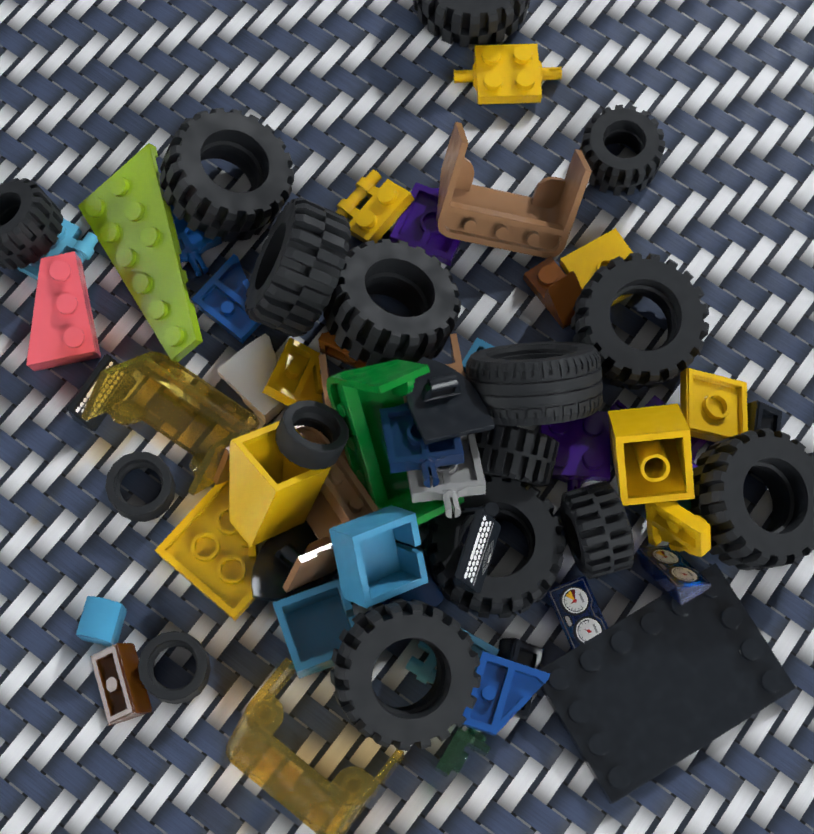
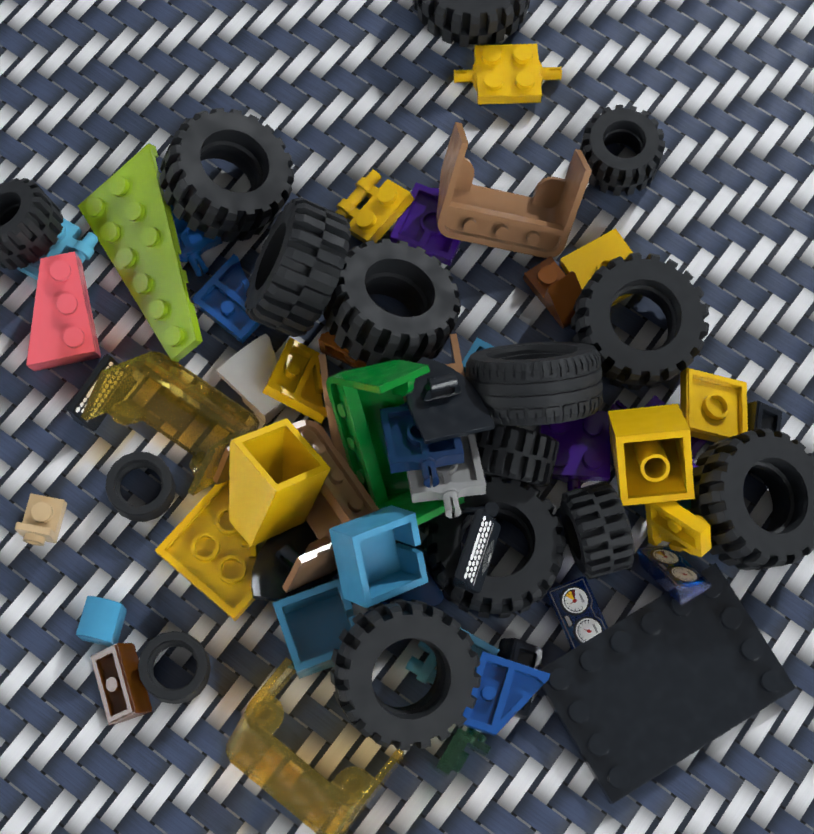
black tyre [275,400,349,470] -> none
none -> tan bracket [15,493,67,546]

